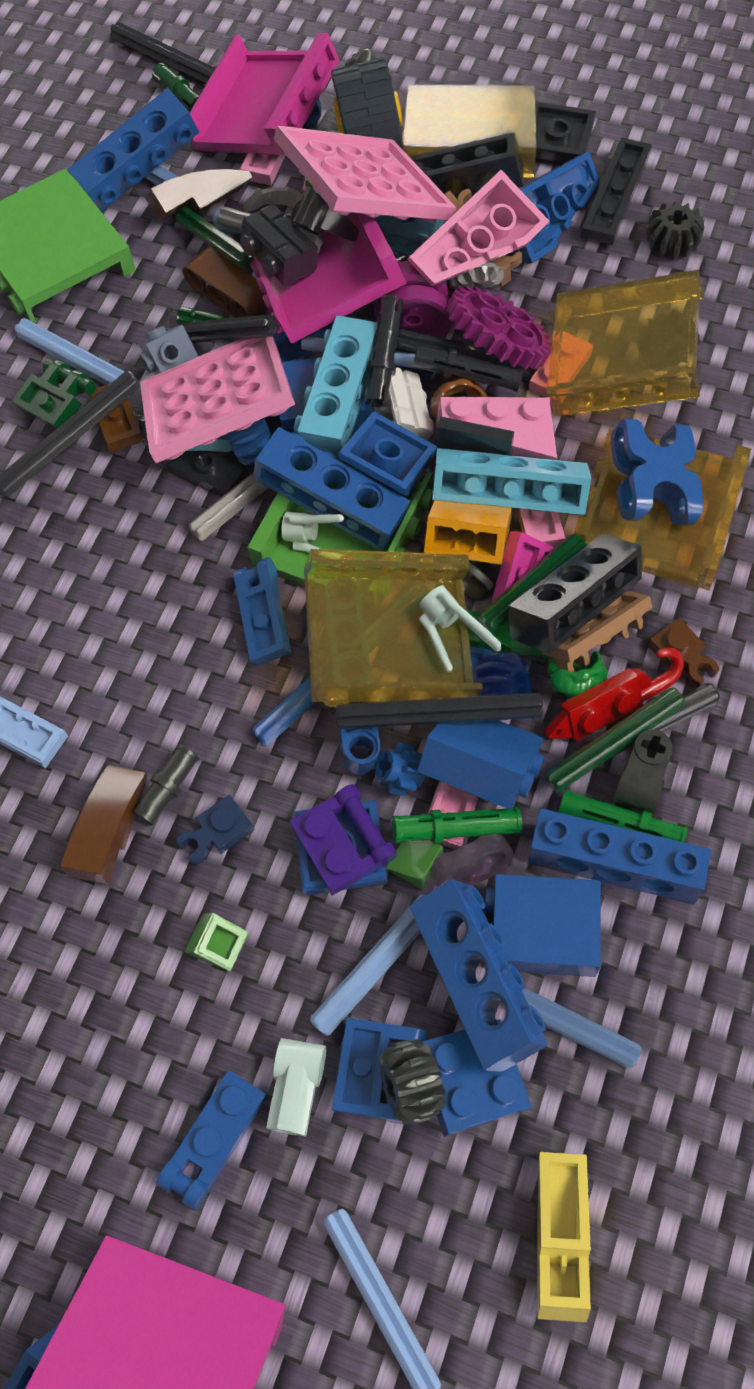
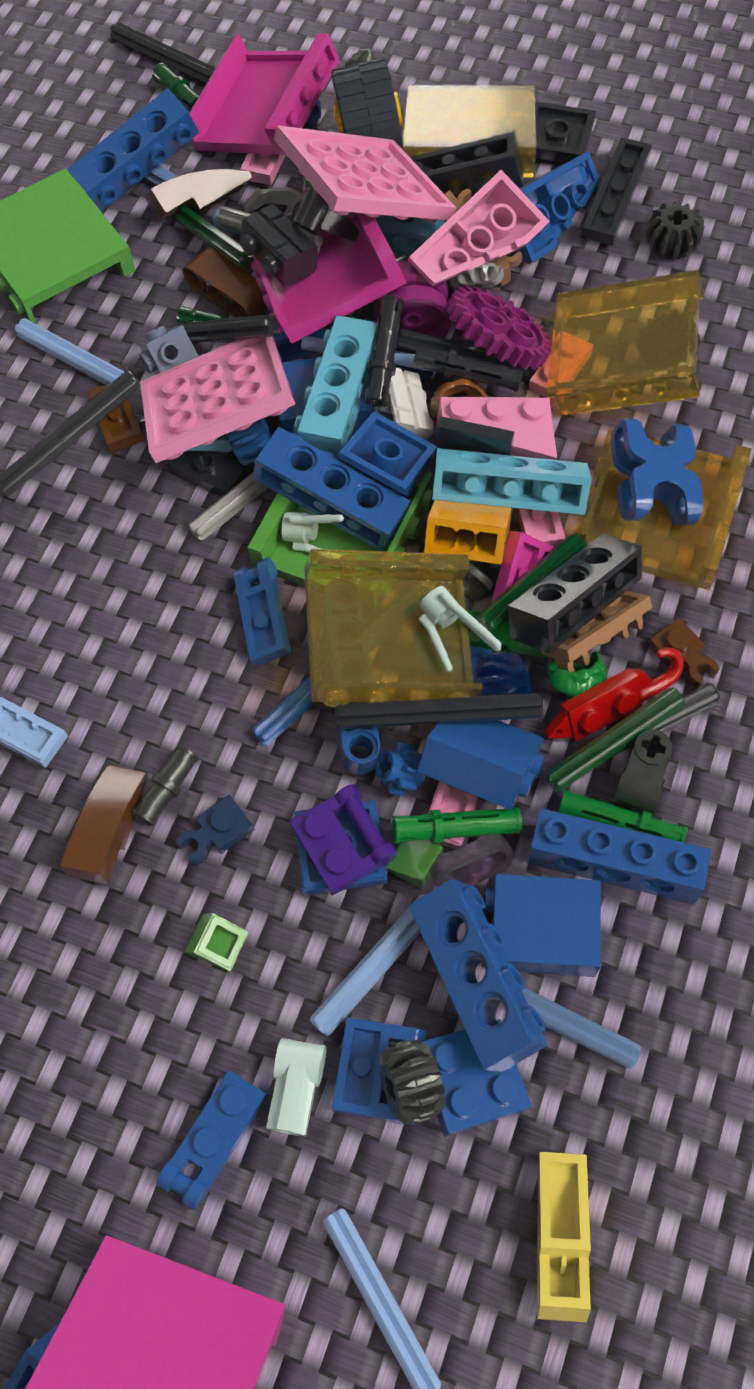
dark green plate [11,359,96,429] -> none

